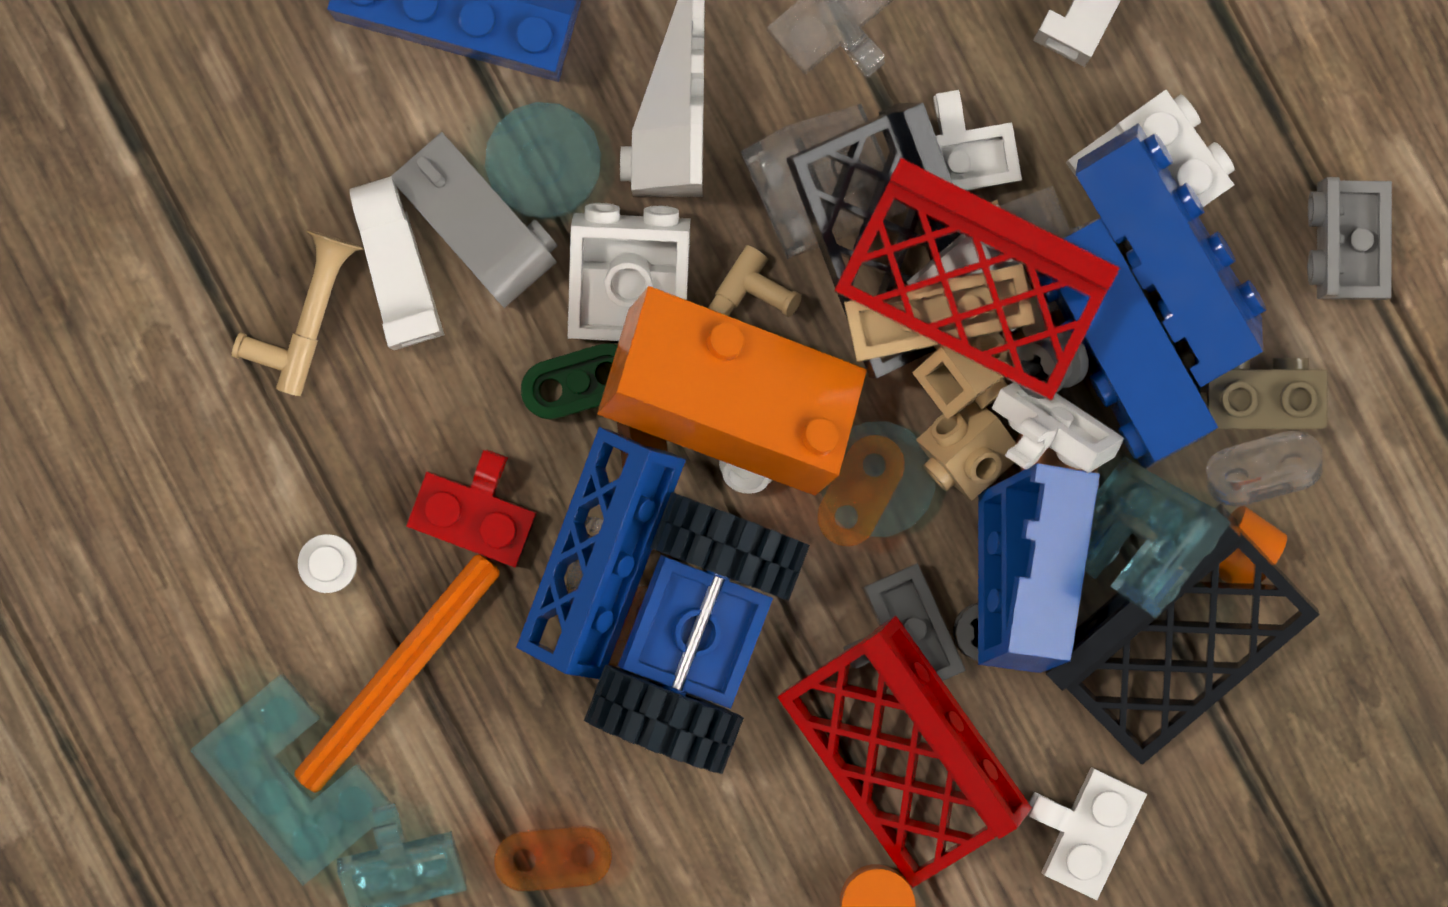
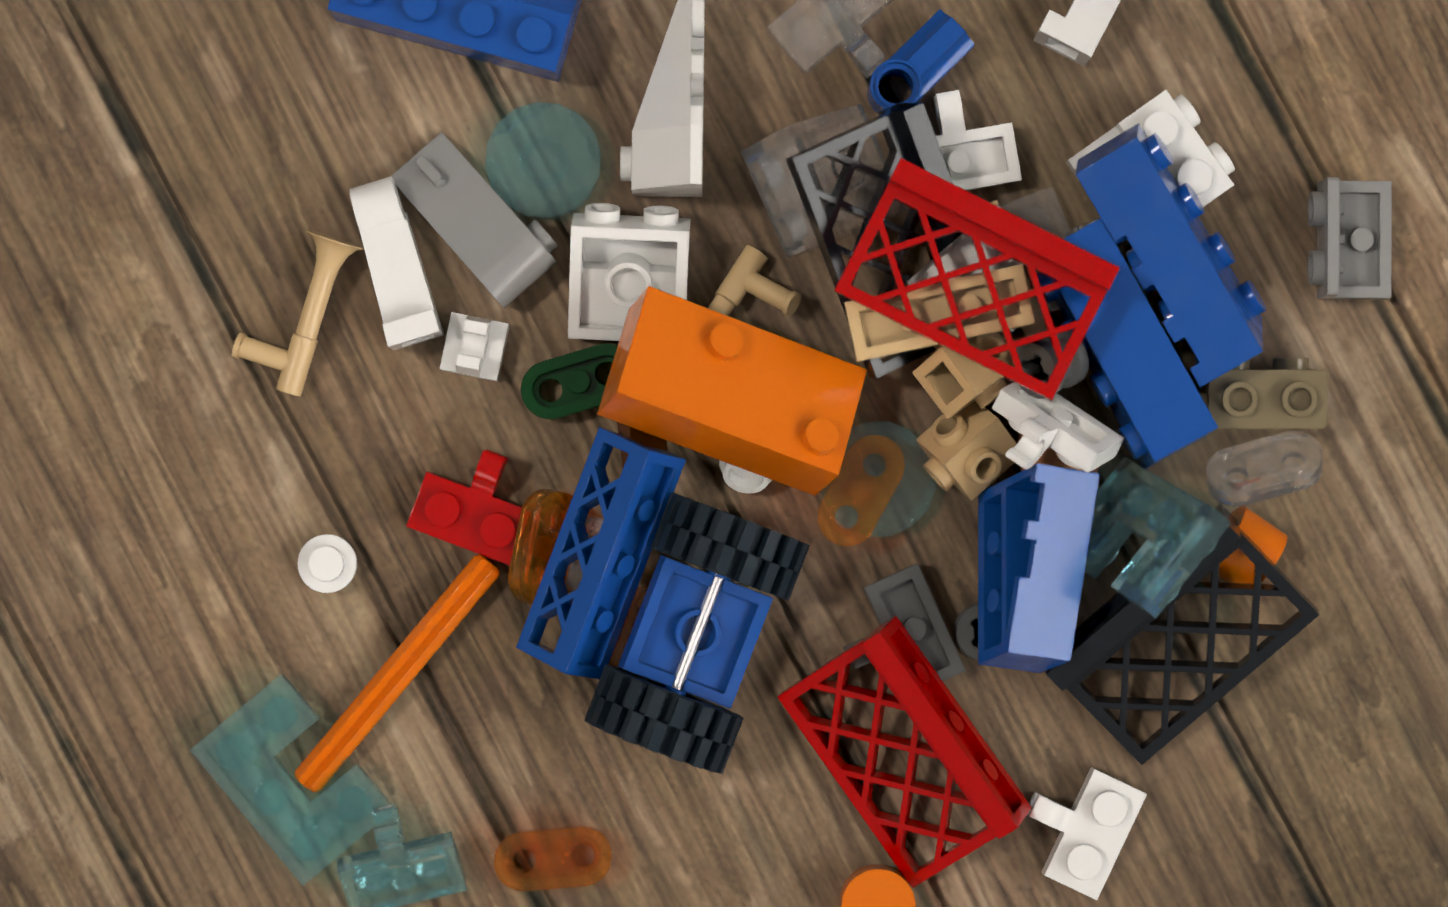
none -> white tile [440,312,510,382]
none -> clear orange plate [508,489,573,605]
none -> blue piece [867,9,975,114]

